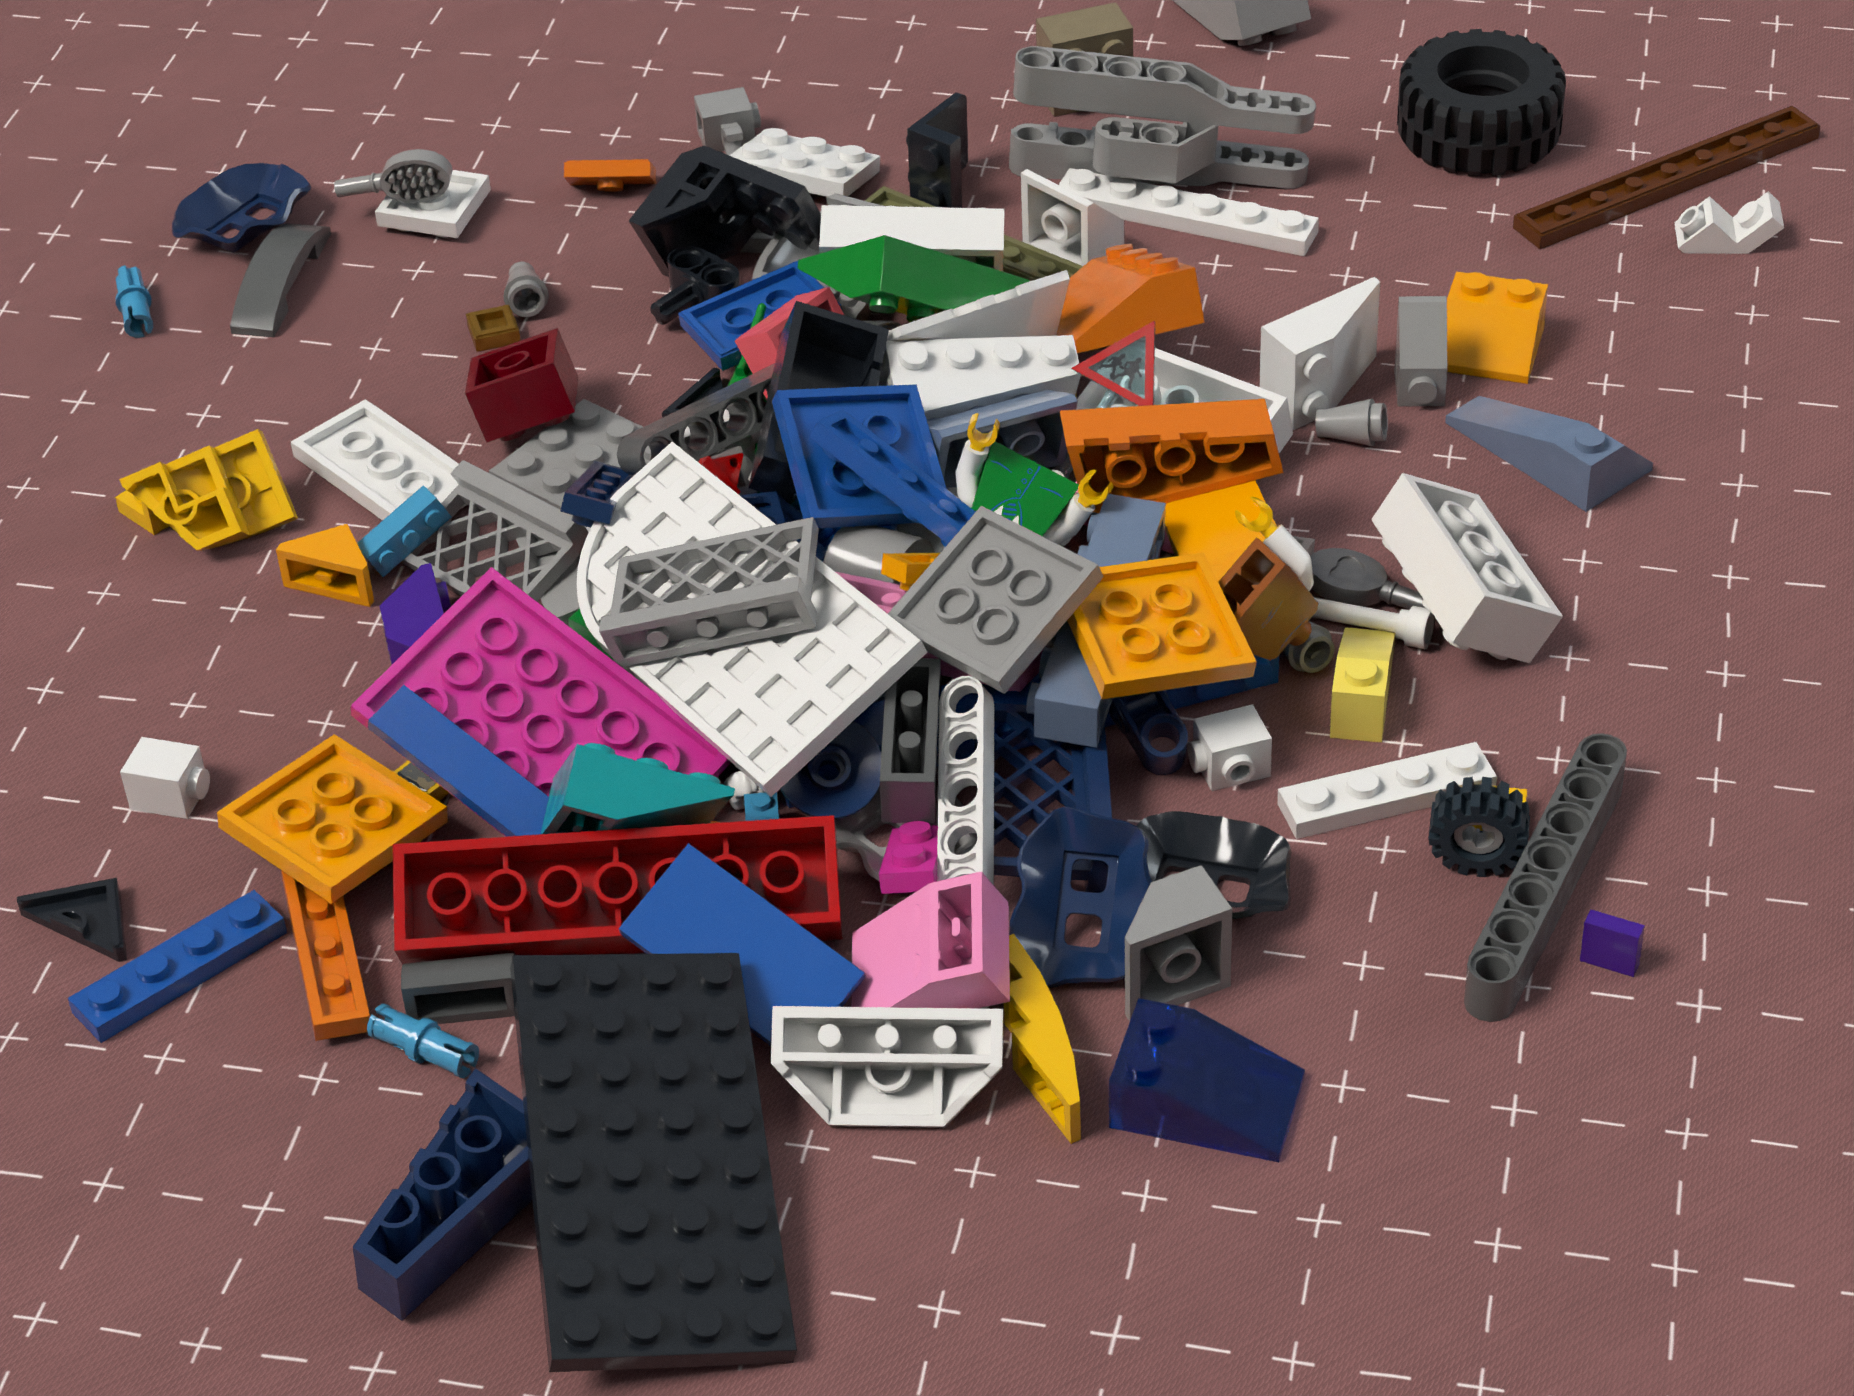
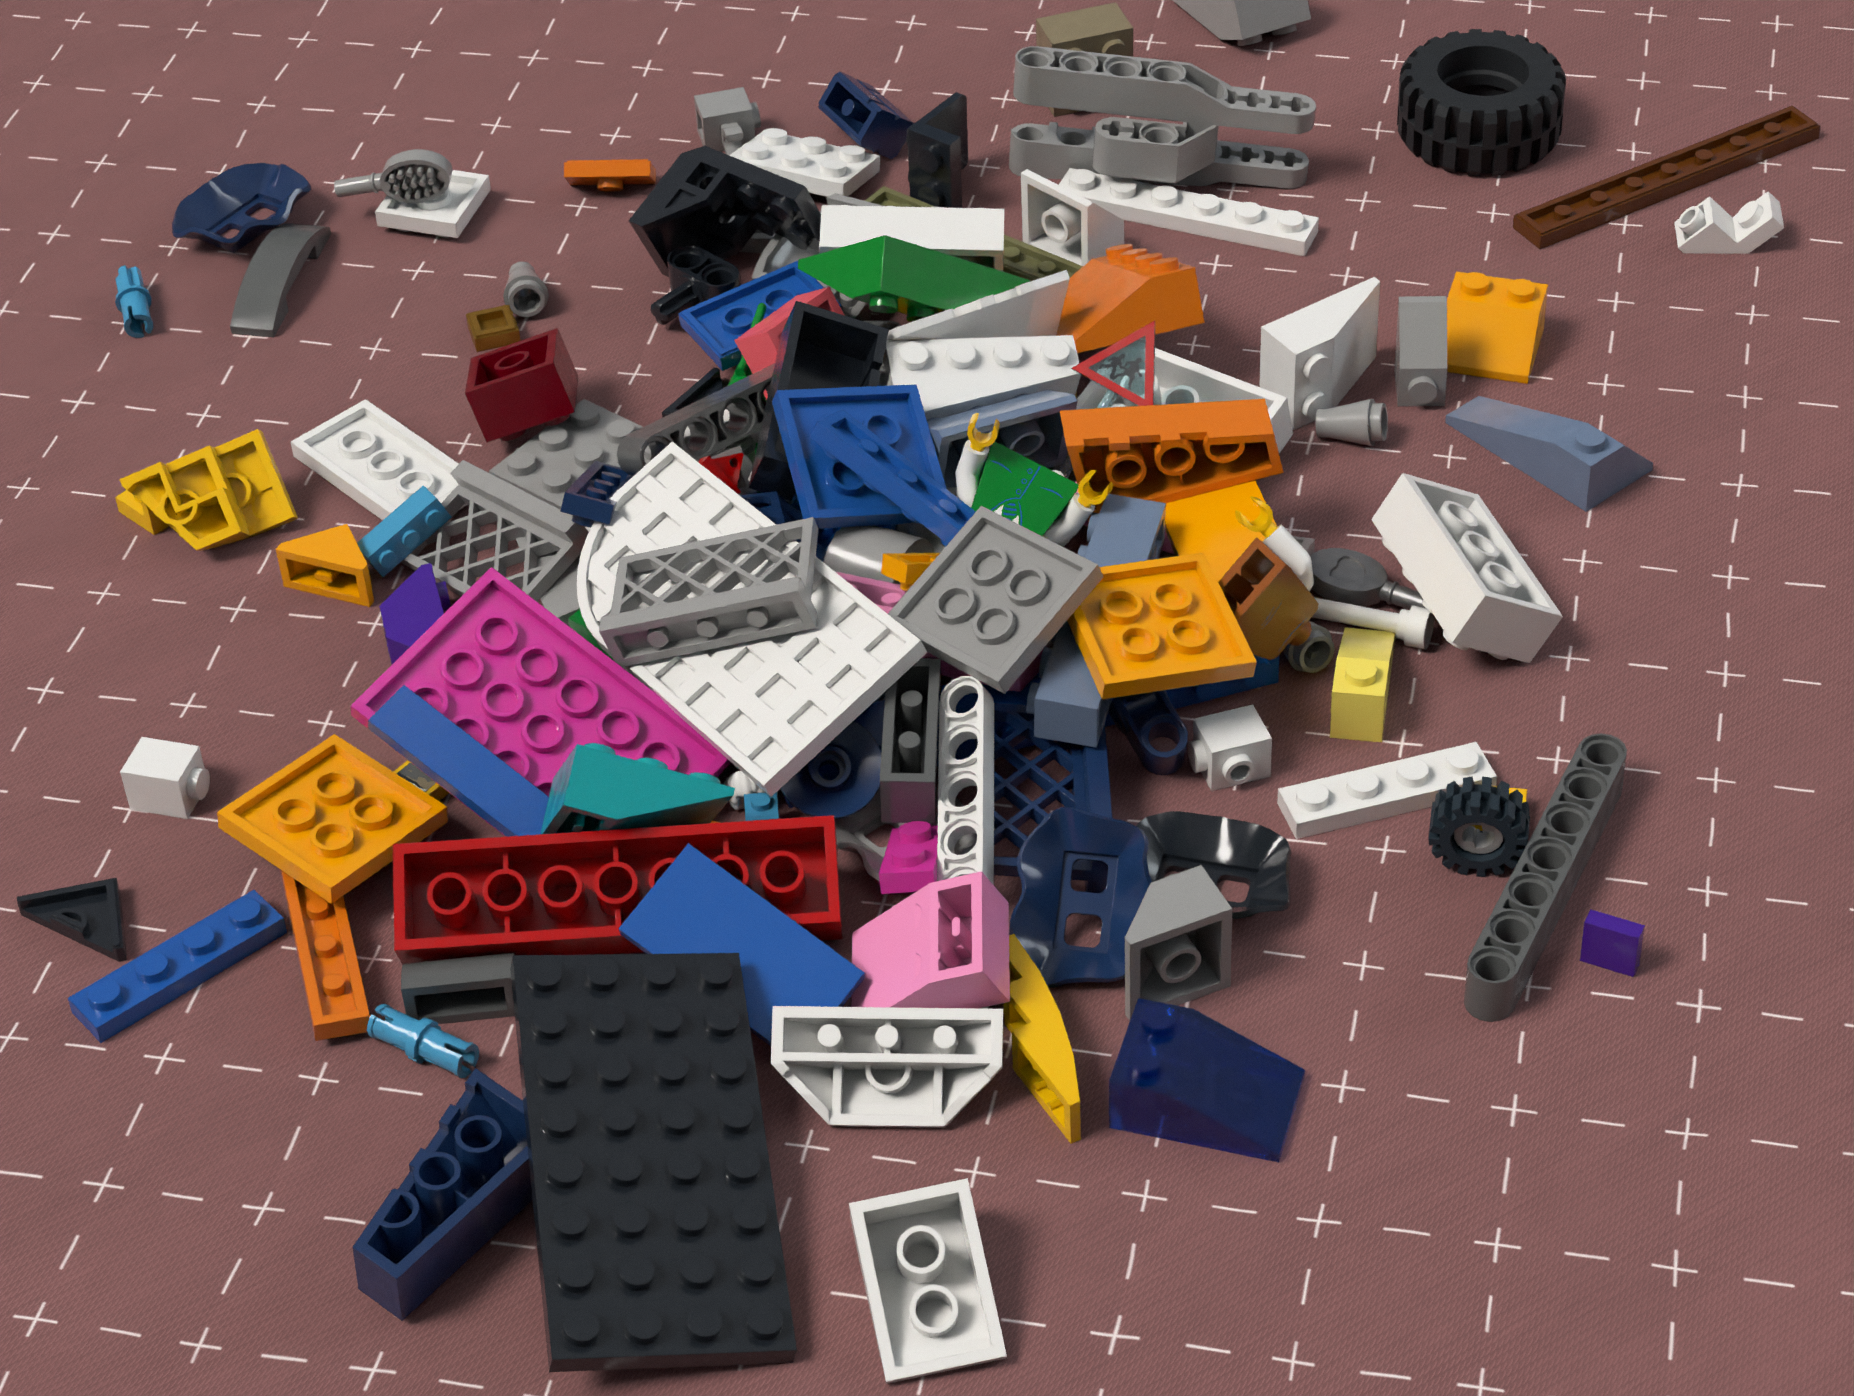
none -> dark blue brick [818,71,914,159]
none -> white slope [849,1178,1007,1384]

